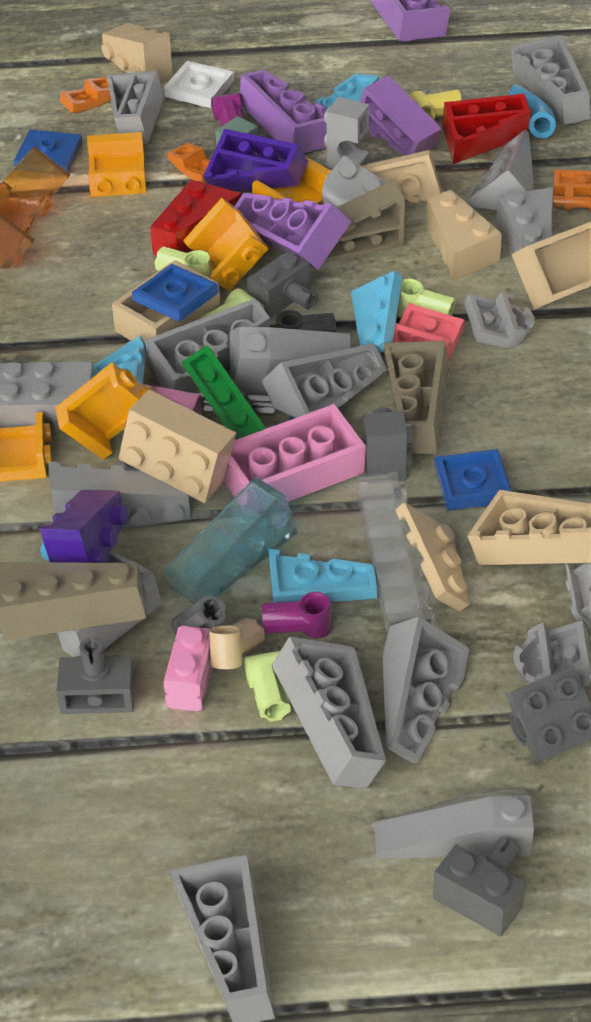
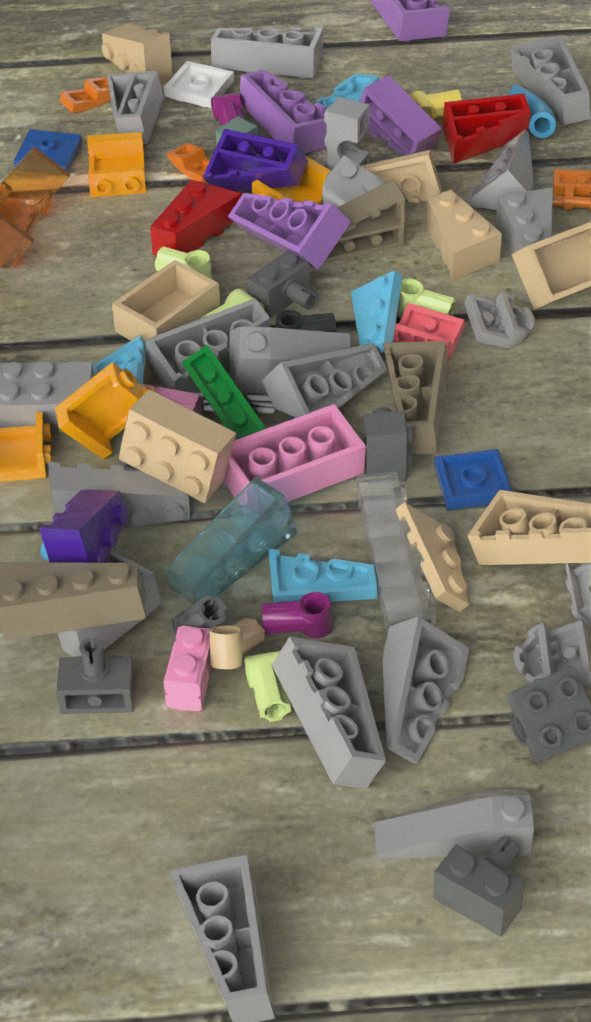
blue plate [132,264,219,322] -> none
light orange panel [183,198,269,292] -> none
none -> light grey wedge [211,27,323,79]

